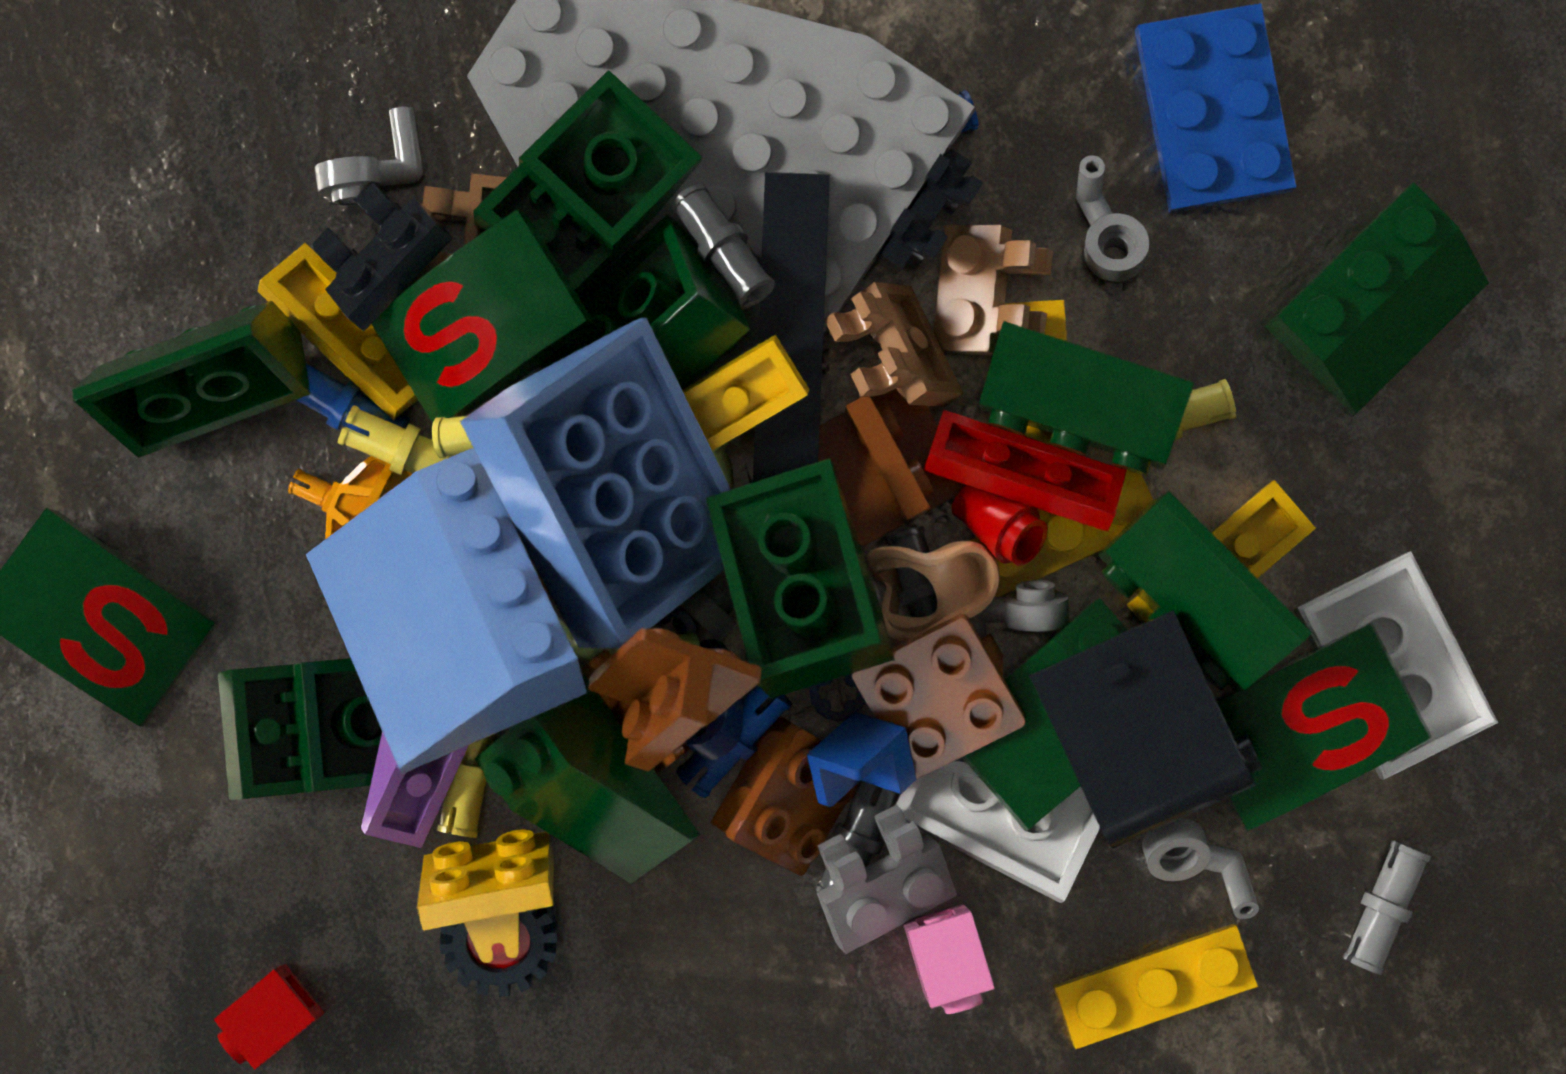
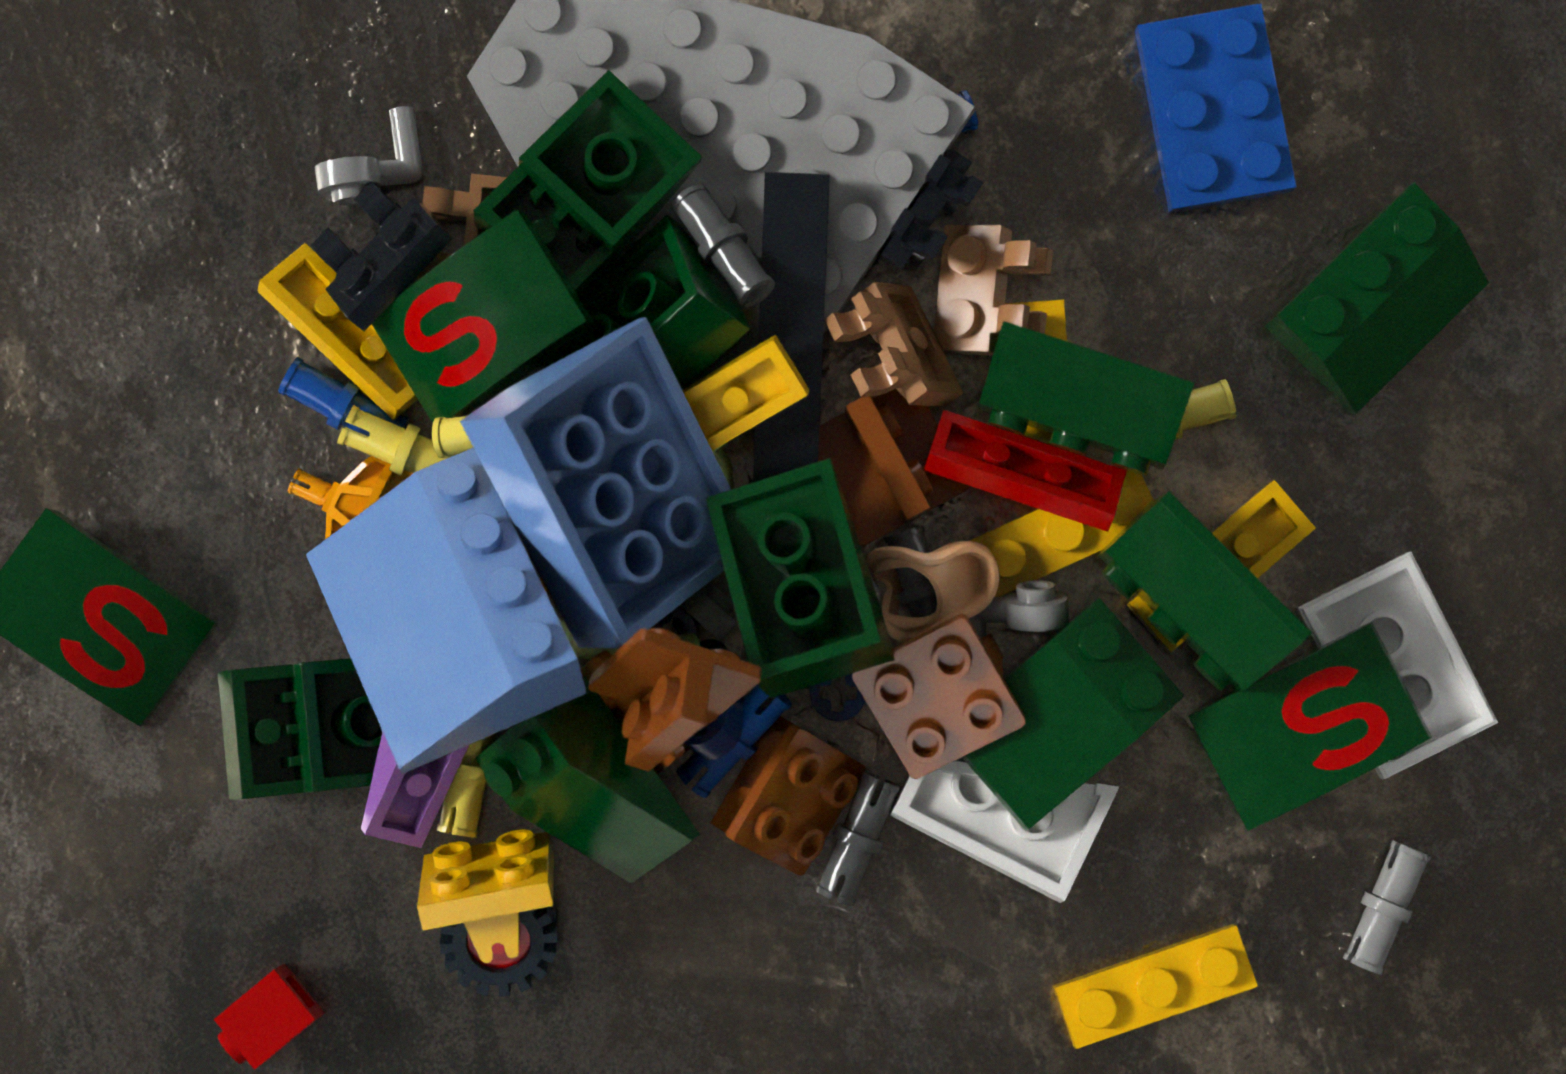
dark green slope [72,301,311,458] -> none
blue panel [807,712,917,807] -> none
light grey plate [817,804,957,955] -> none
bright pink brick [903,904,995,1014] -> none
red cone [952,485,1048,566] -> none
black door [1029,610,1263,849] -> none
light grey plate [1076,155,1149,282] -> none
light grey plate [1142,819,1259,919] -> none

